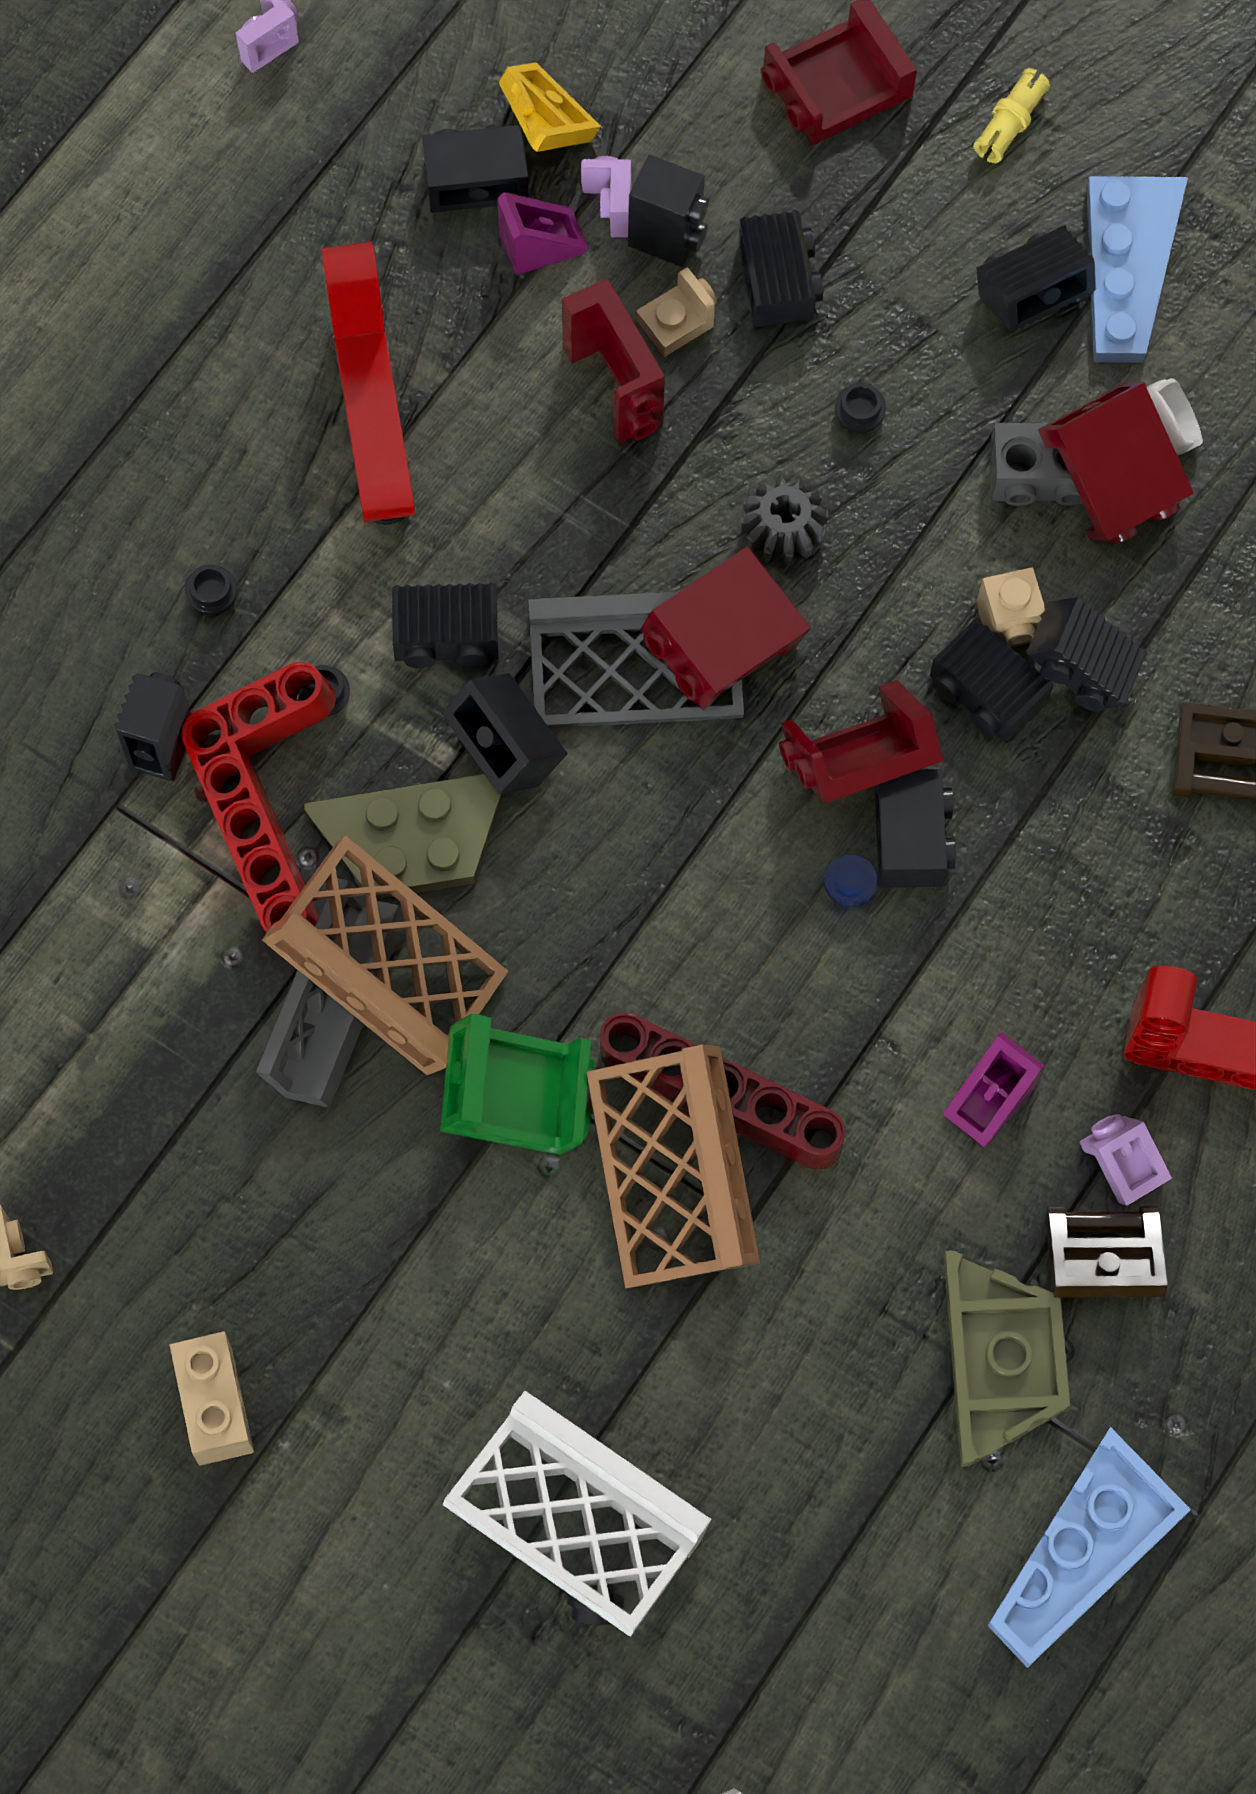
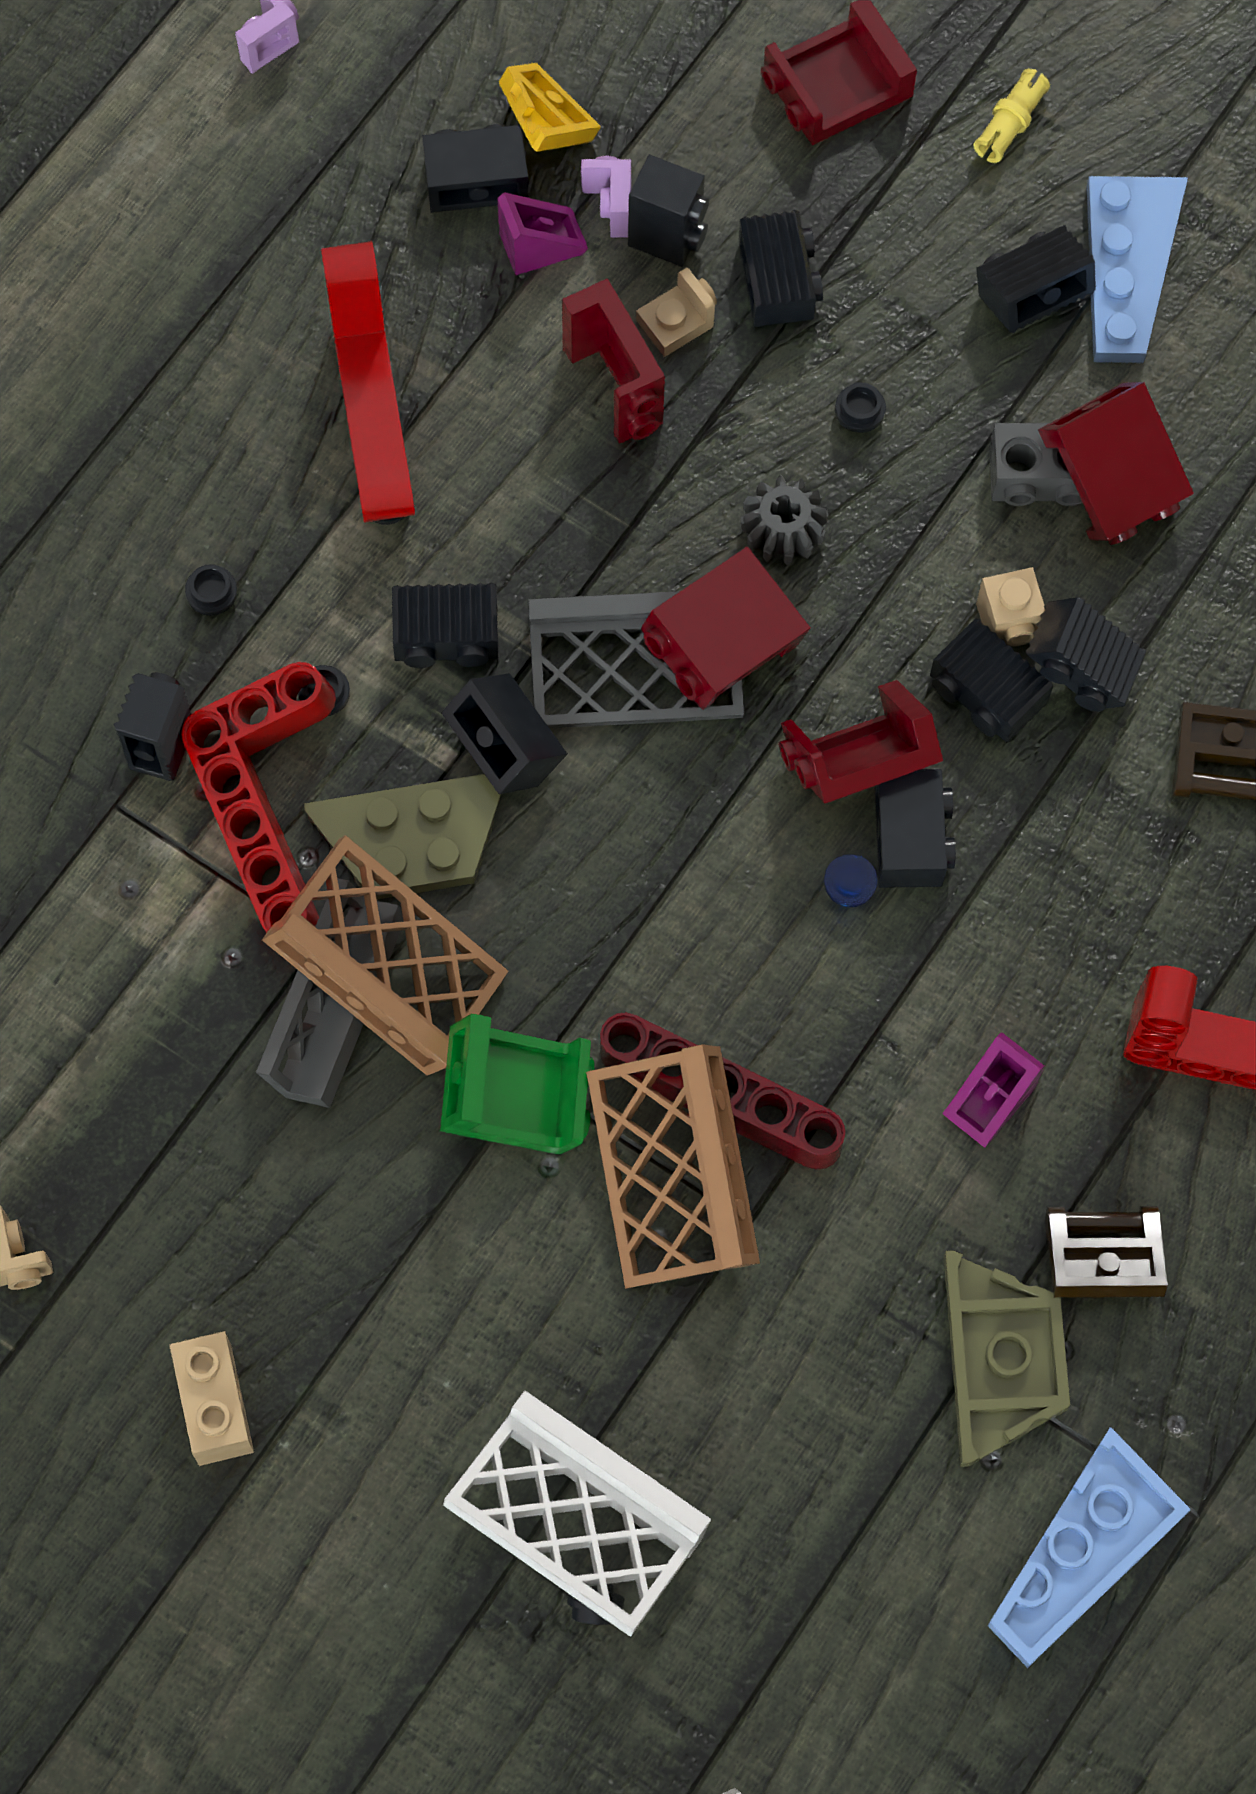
lavender bracket [1079,1114,1172,1206] -> none
white hair [1147,378,1203,455] -> none

